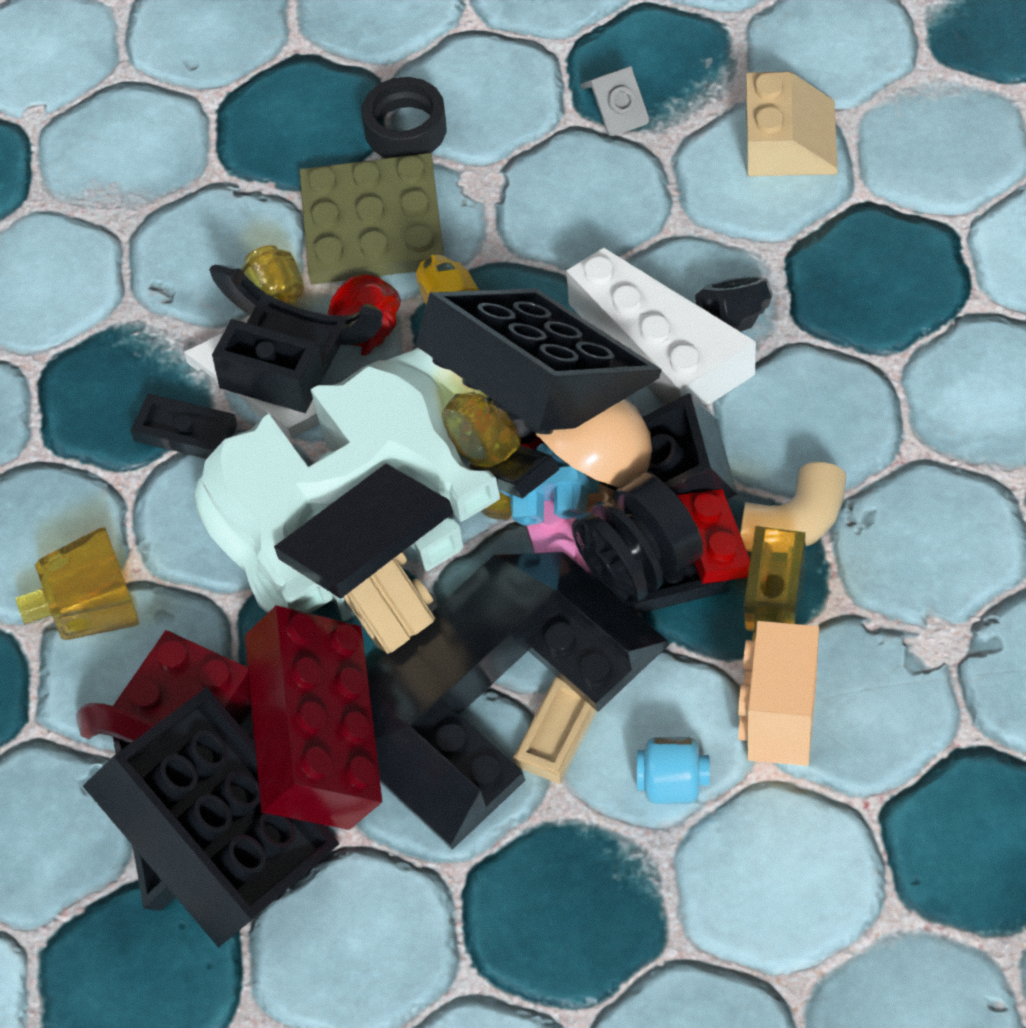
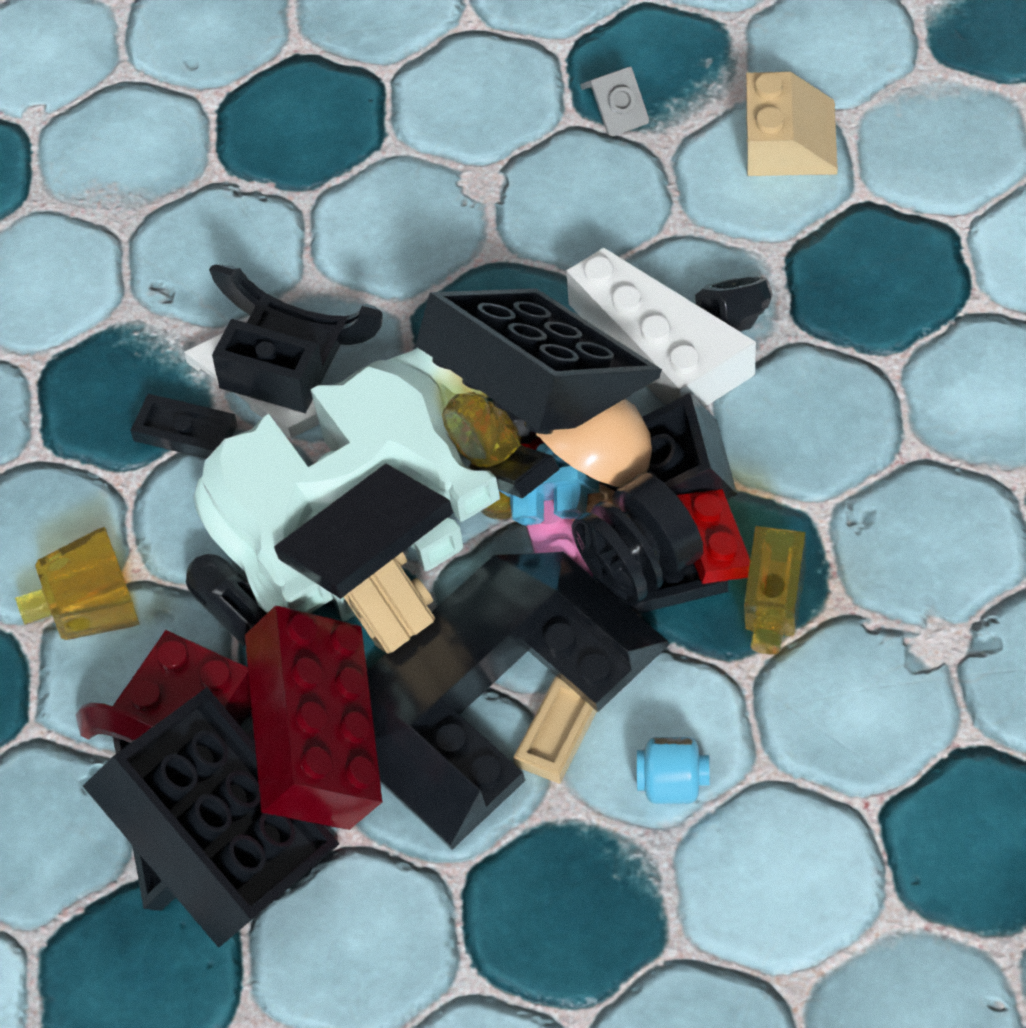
clear yellow head [240,245,305,307] -> none
olive plate [299,153,444,285] -> none
red hat [328,274,401,356] -> none
black tyre [362,77,447,159] -> none
yellow rock [416,255,479,305] -> none
light nougat brick [738,621,819,766] -> none
tan cylinder [740,462,846,554] -> none
none -> black arm [186,554,267,646]

